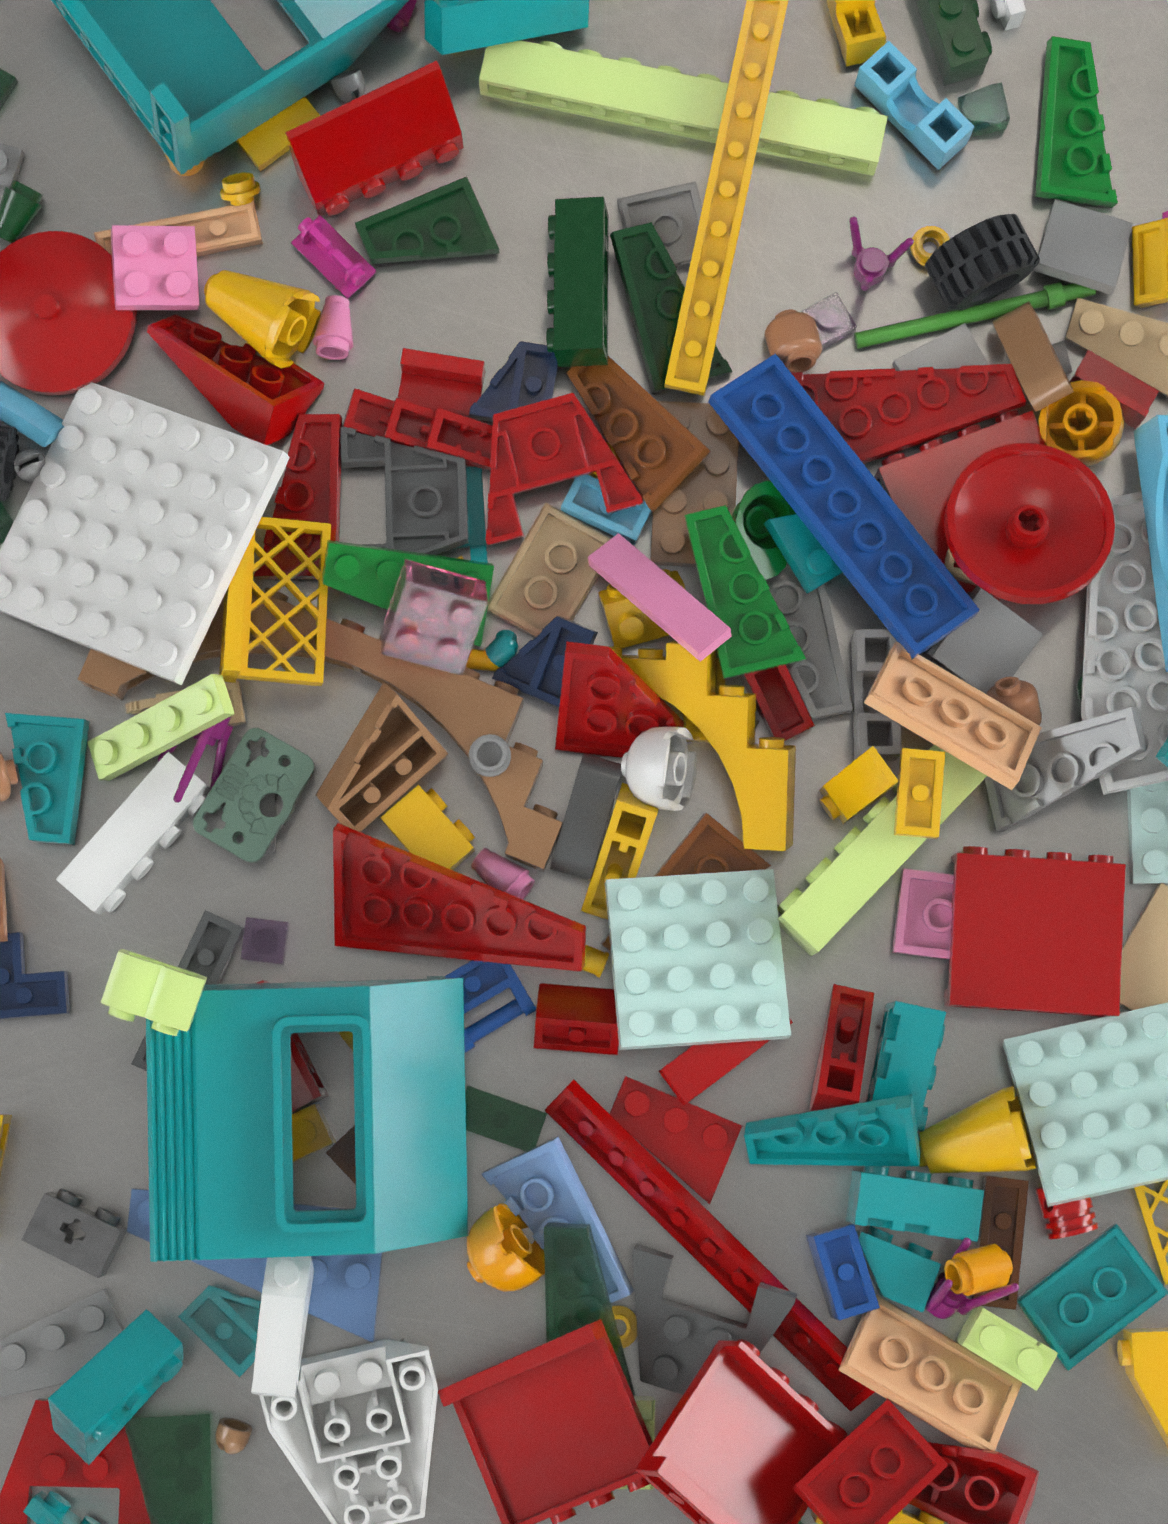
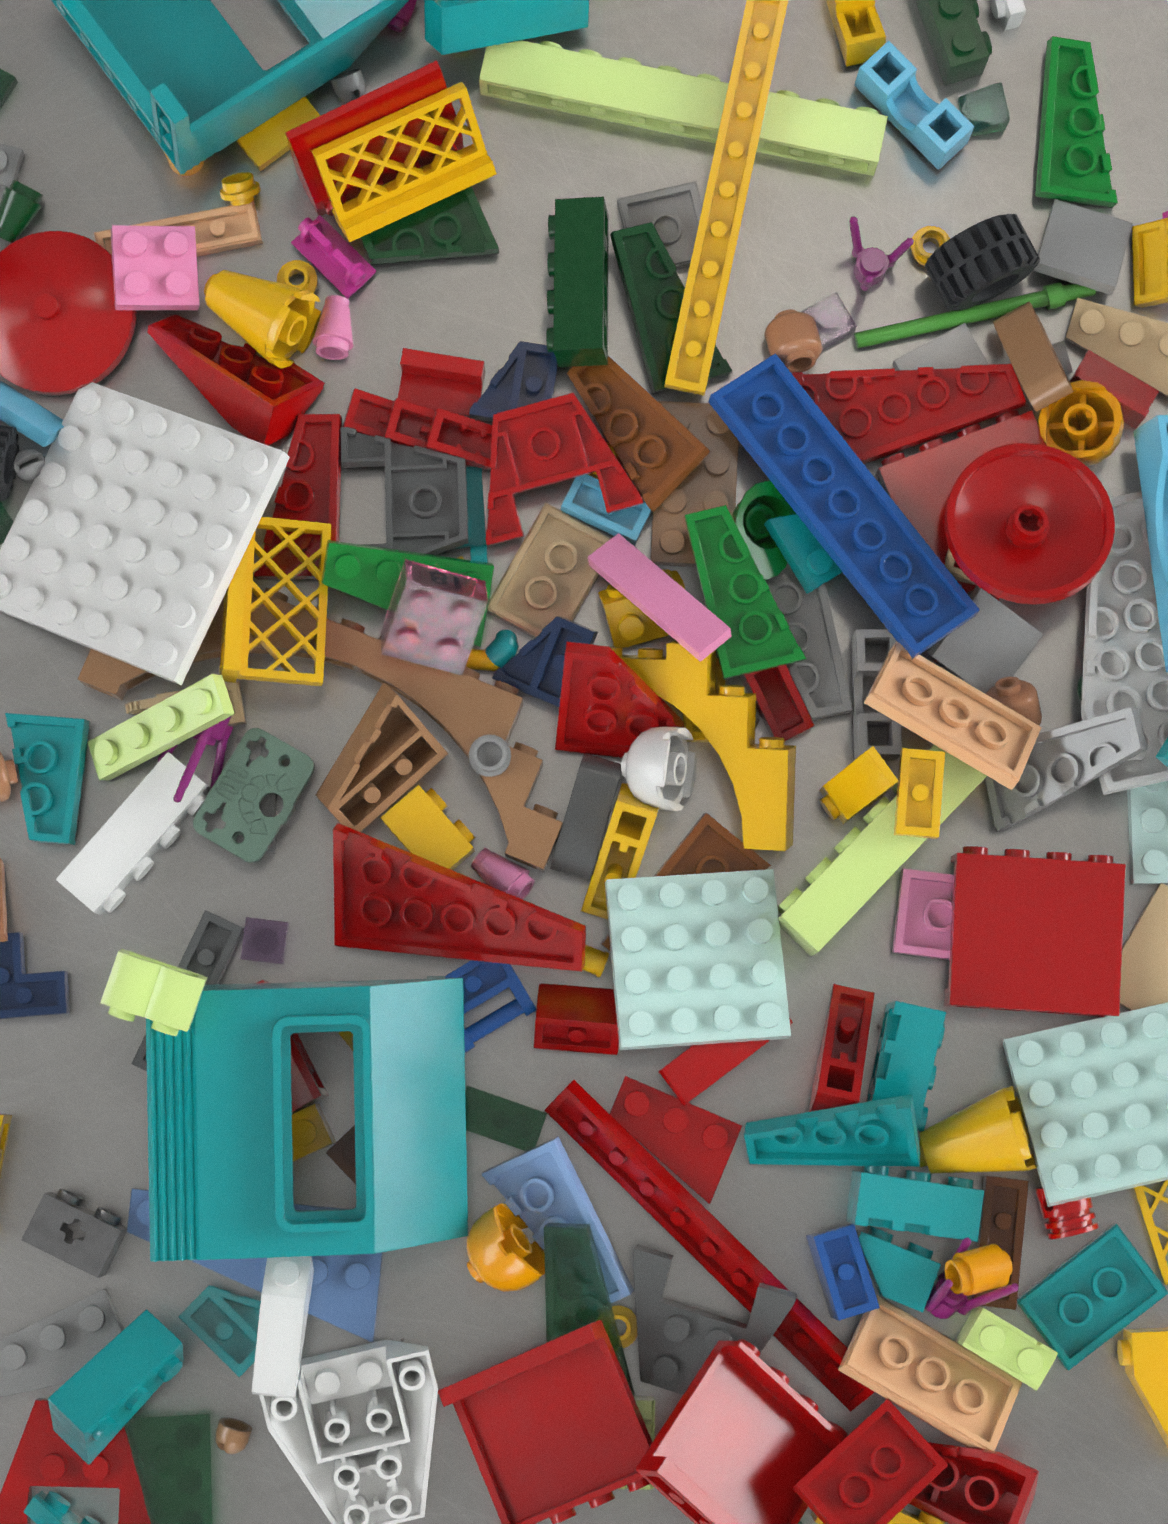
none -> yellow plate [277,260,318,293]
none -> yellow fence [311,82,497,243]

